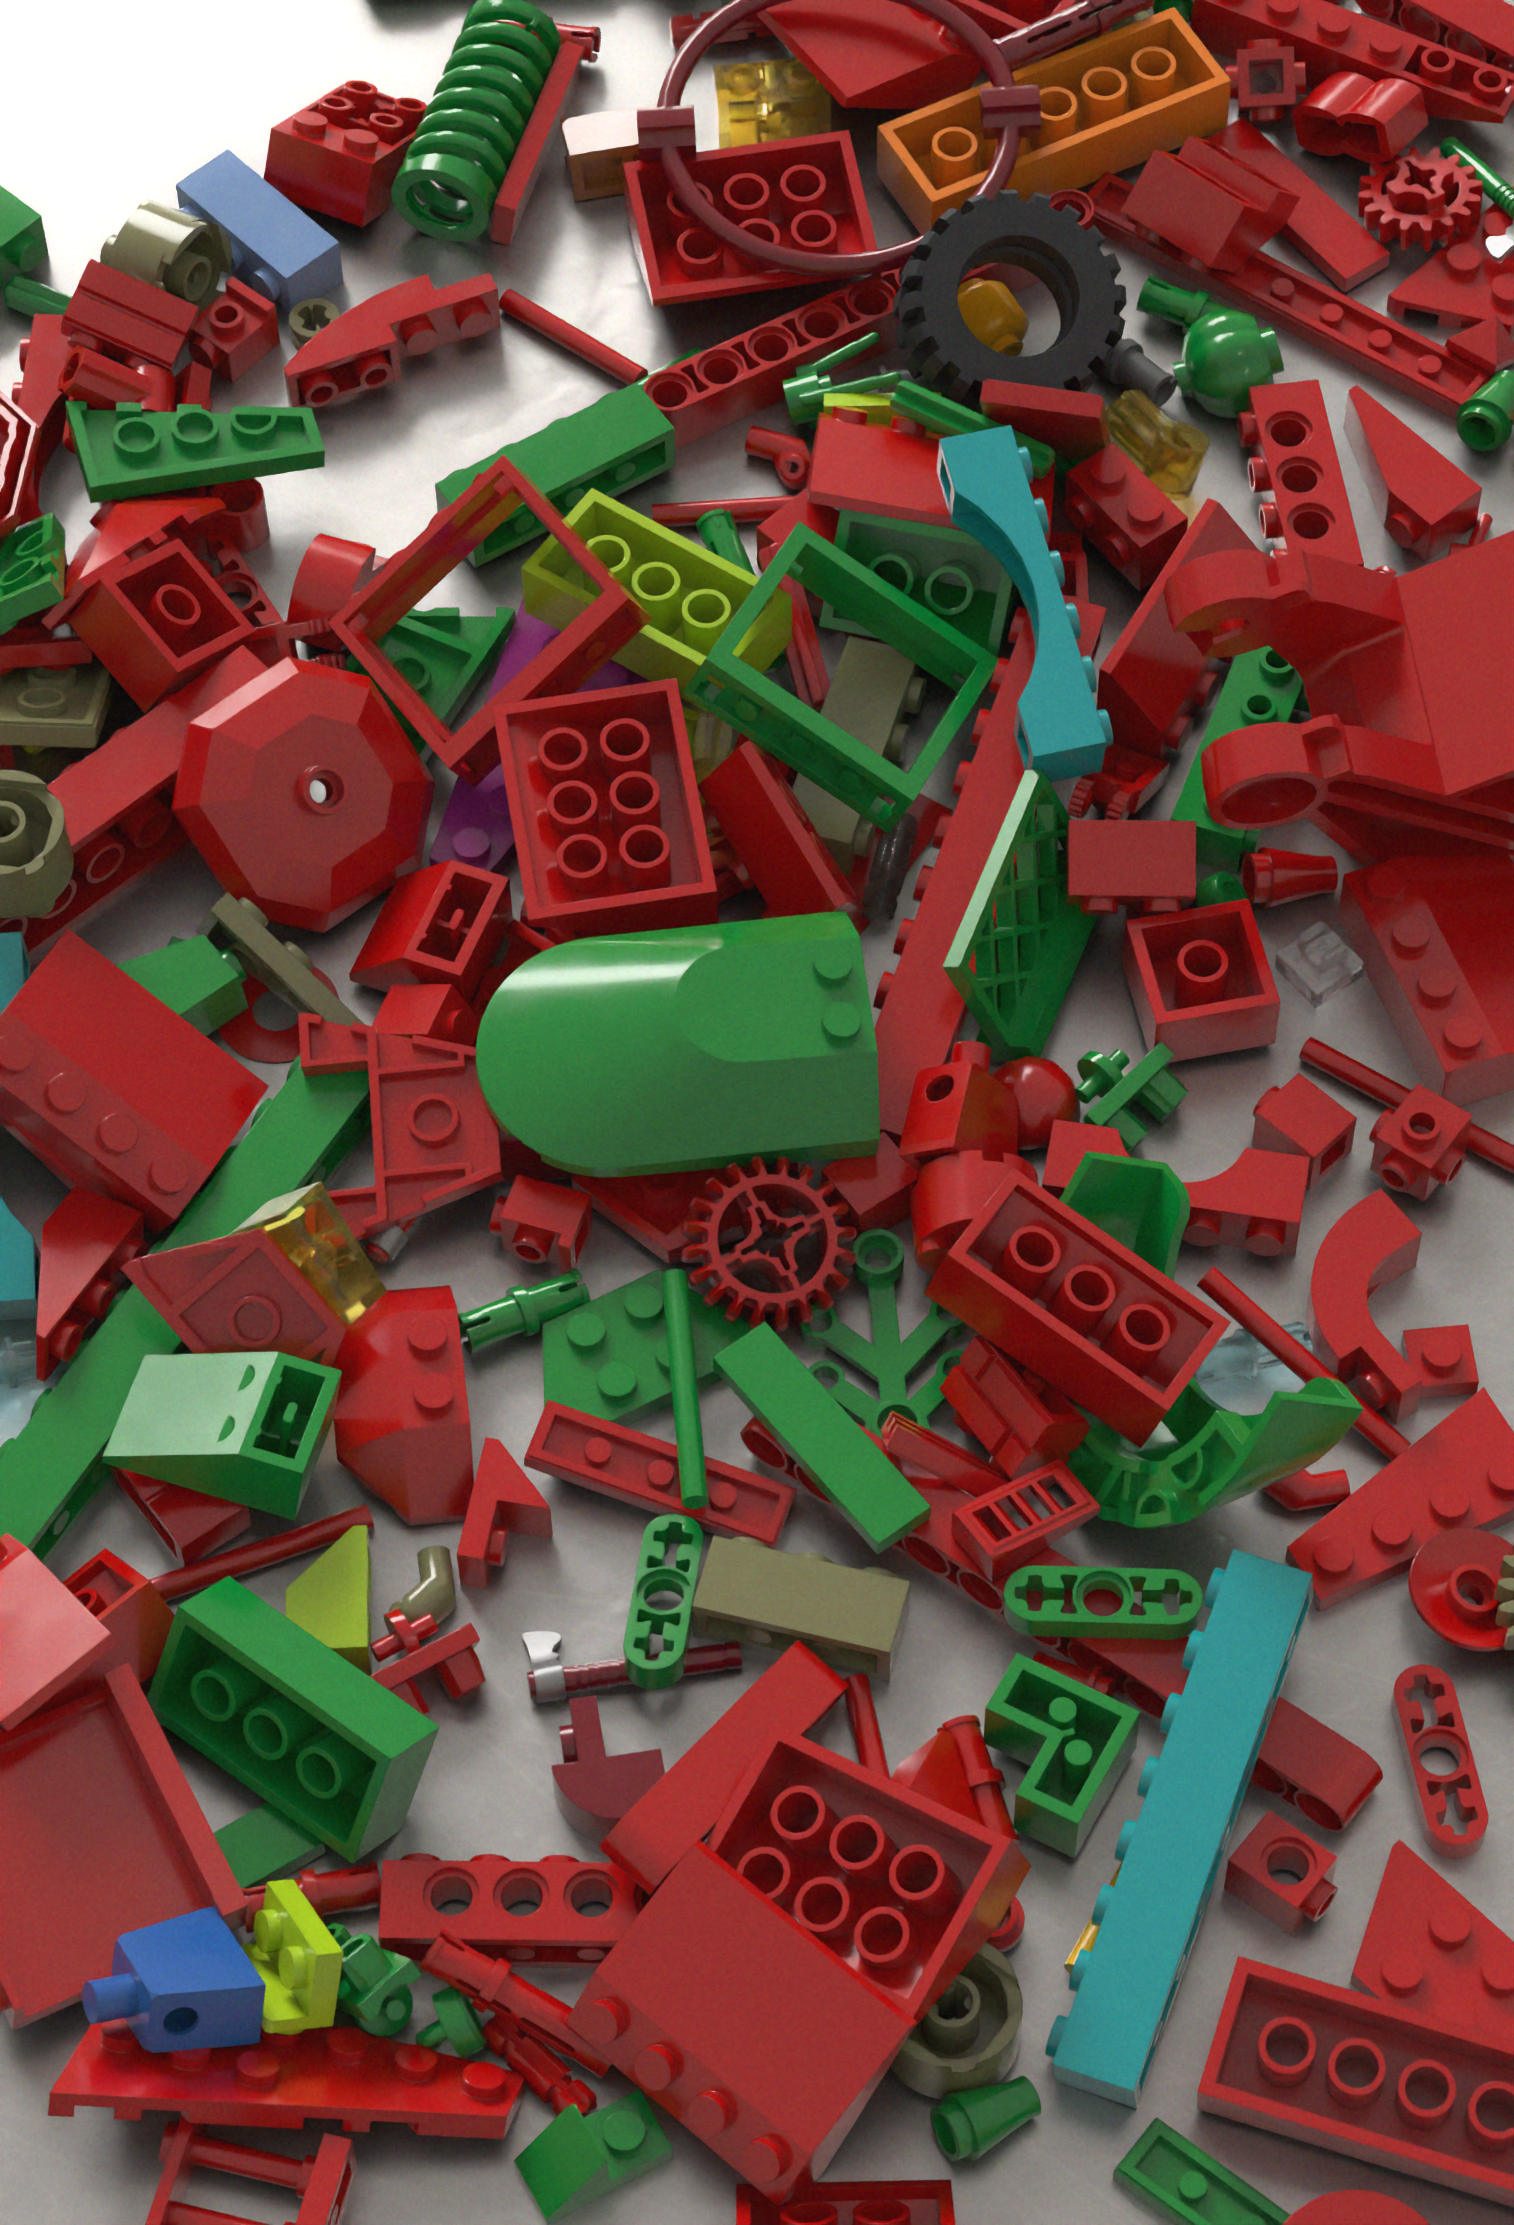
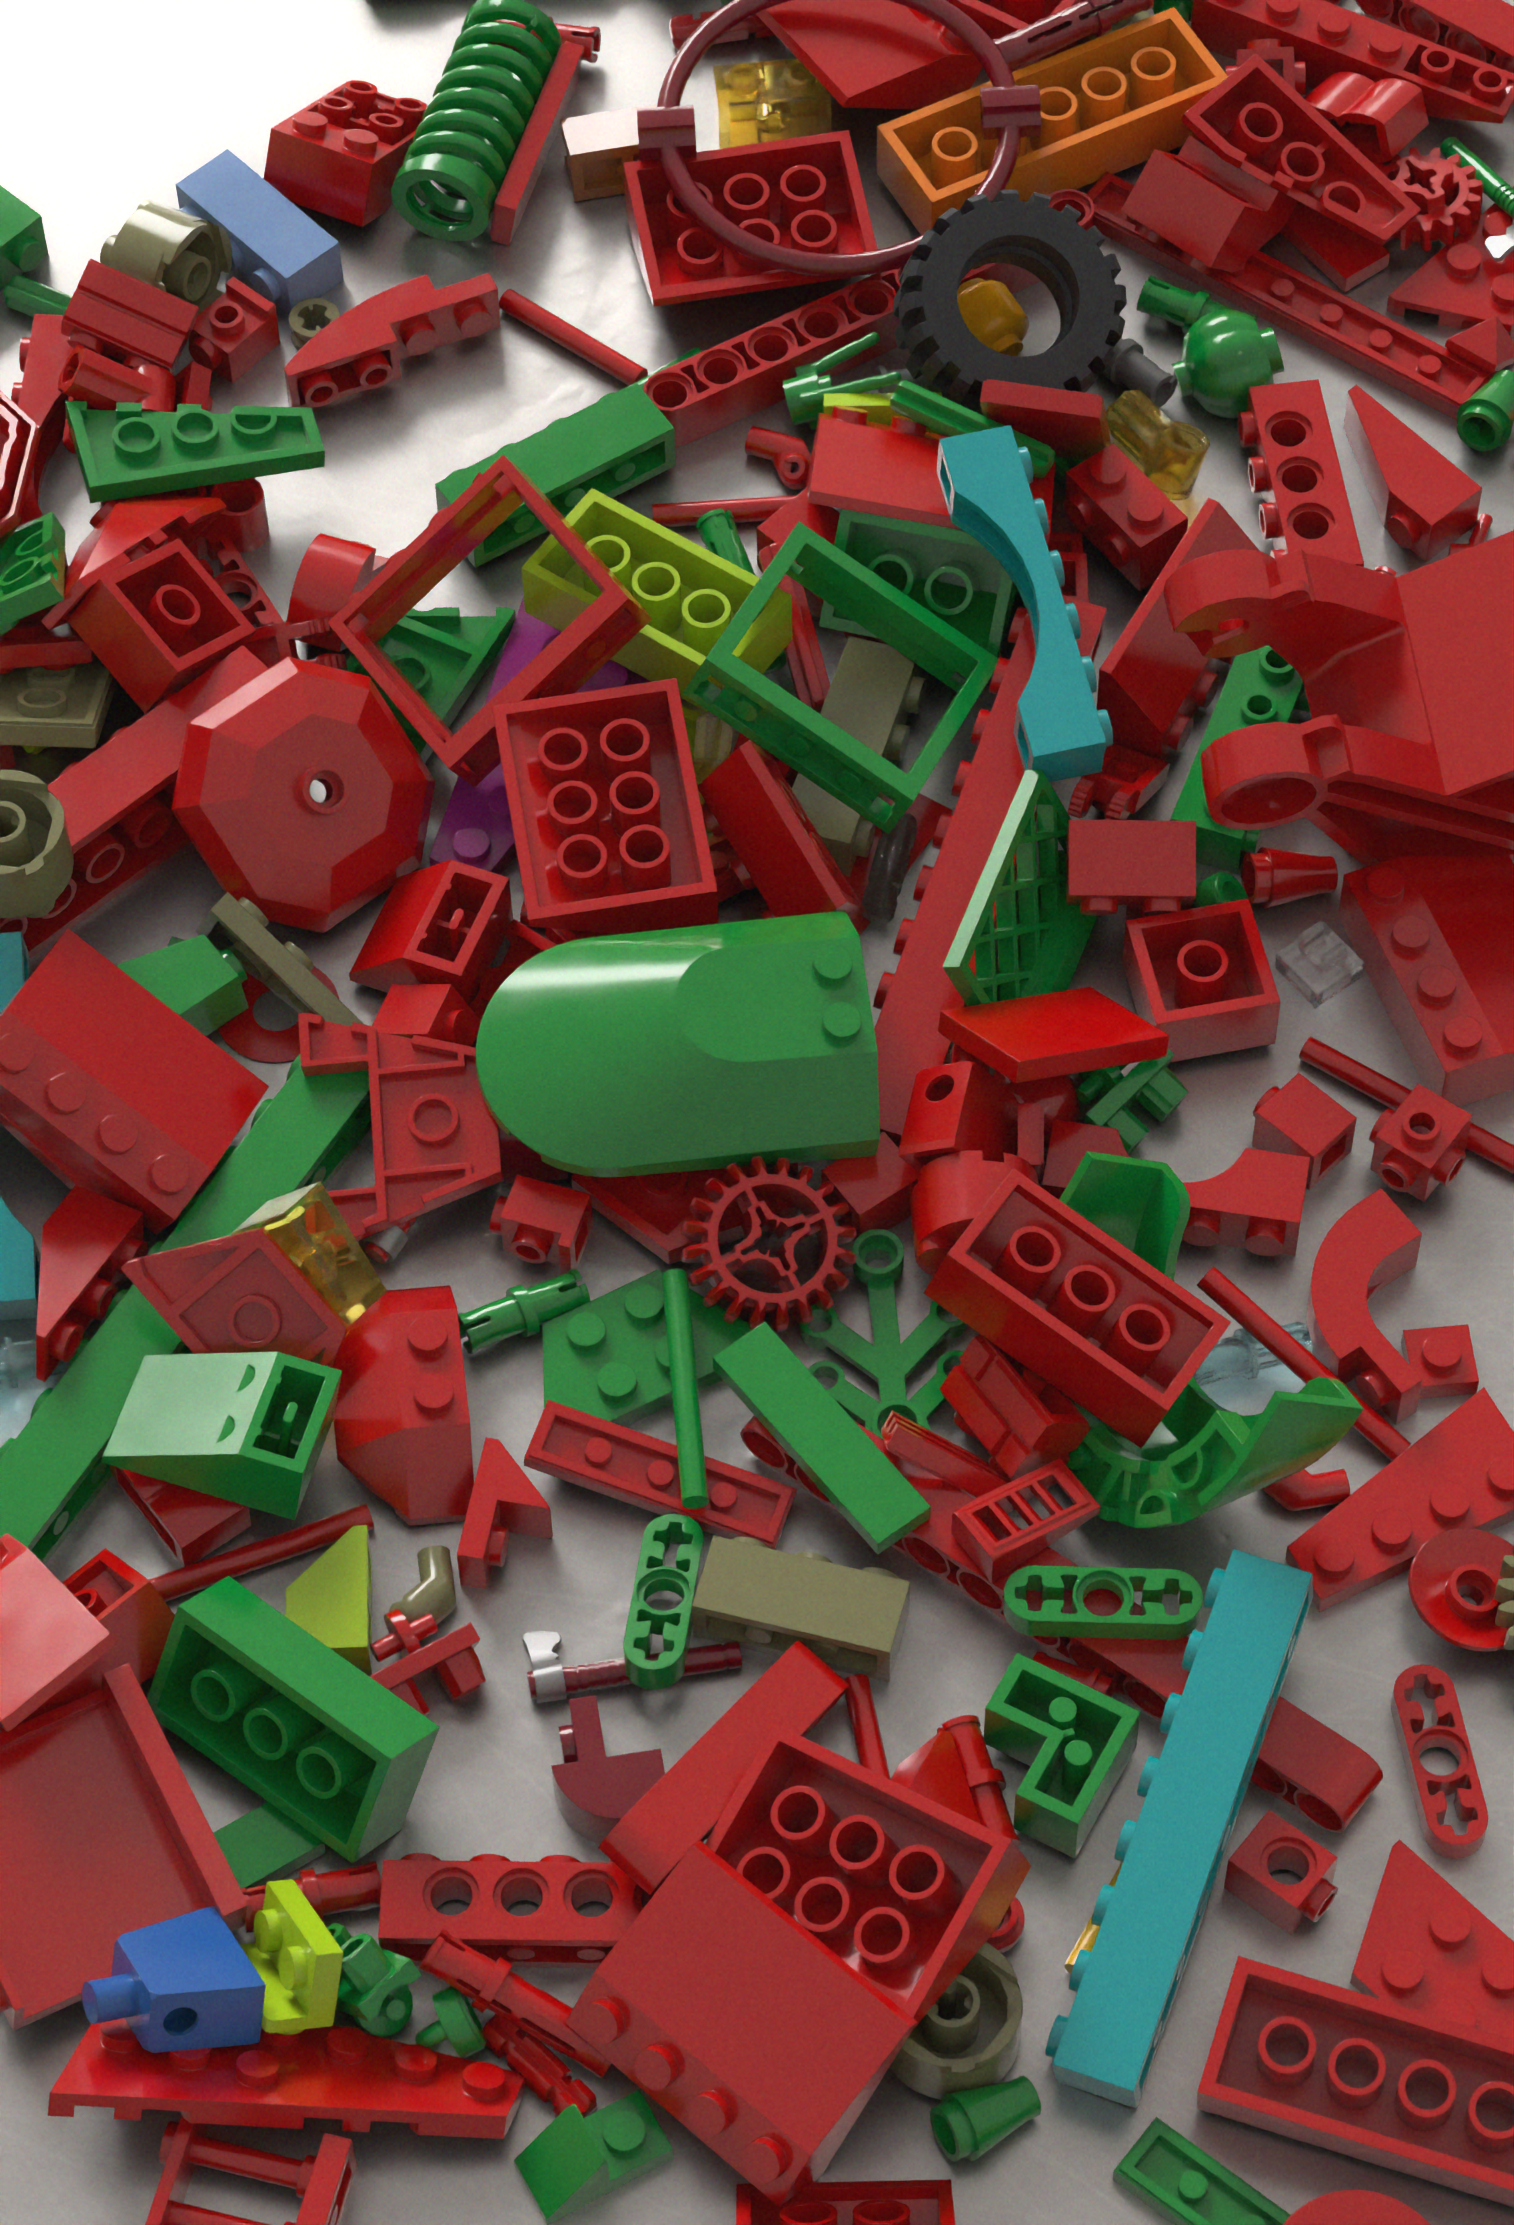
none -> red tile [938,986,1170,1083]
none -> red tile [1018,1103,1044,1185]
none -> red wedge [1180,53,1421,246]

